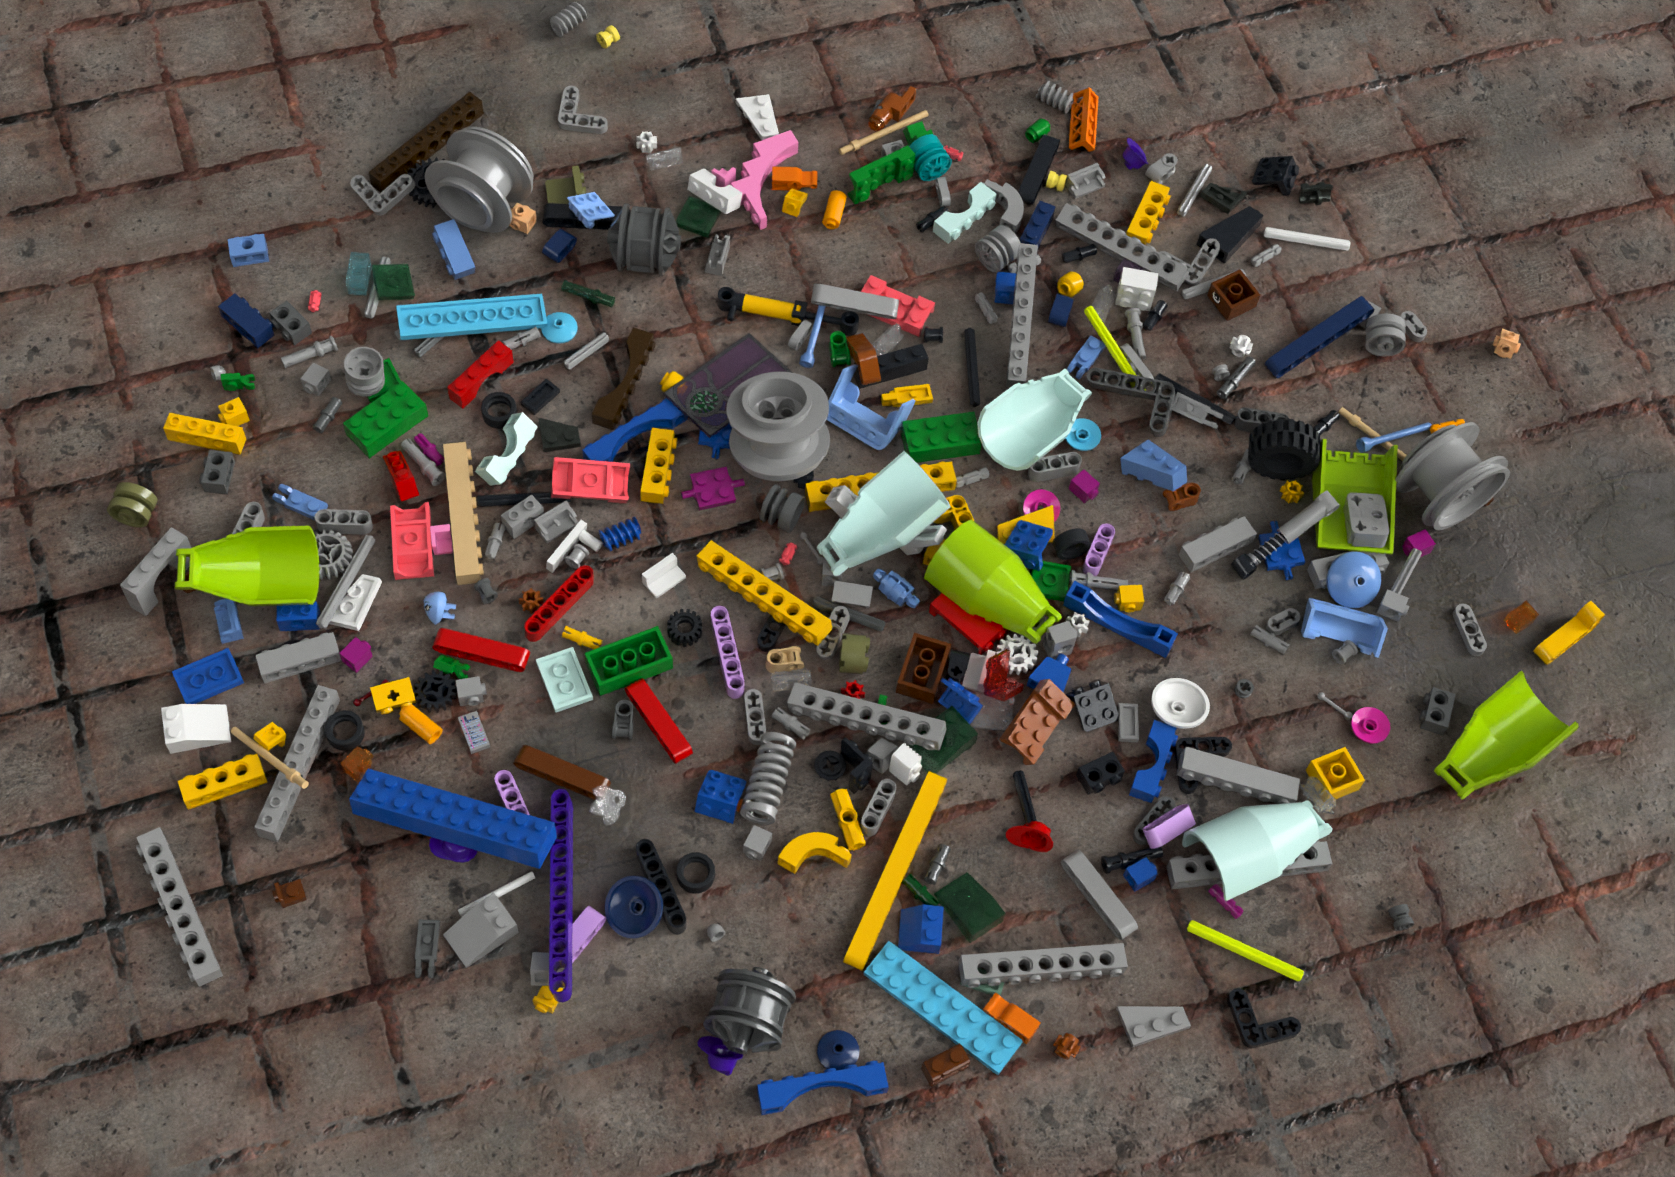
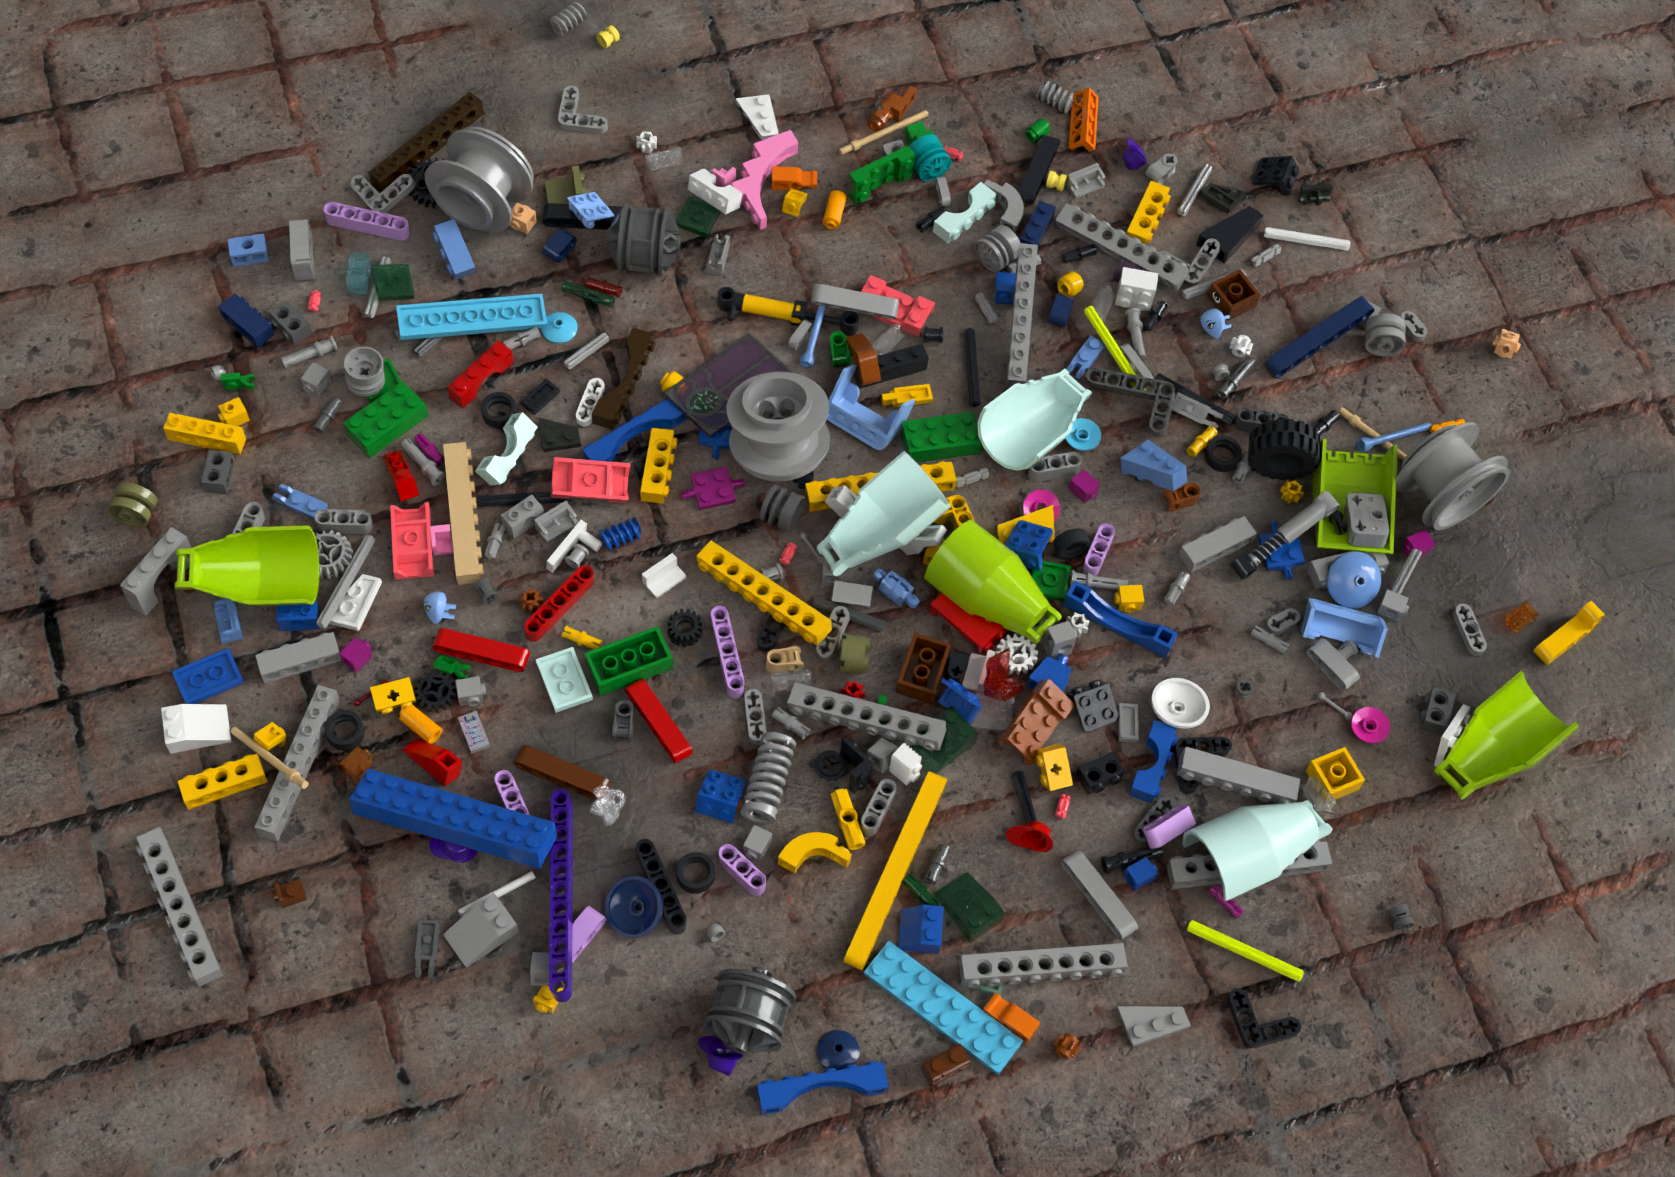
none -> light grey axle [289,219,314,281]
none -> lavender beam [323,202,410,241]
none -> red slope [402,739,462,787]
none -> white beam [576,378,605,427]
none -> clear red pin [585,277,623,298]
none -> lavender beam [718,844,766,896]
none -> yellow brick [1036,743,1073,791]
none -> coral piece [1055,794,1071,819]
none -> yellow pin [1186,426,1217,458]
none -> light blue piece [1200,308,1231,339]
none -> black tyre [1205,436,1242,472]
none -> light grey beam [1306,638,1360,691]
none -> black pin [1328,509,1347,535]
none -> white wing [1434,704,1471,767]

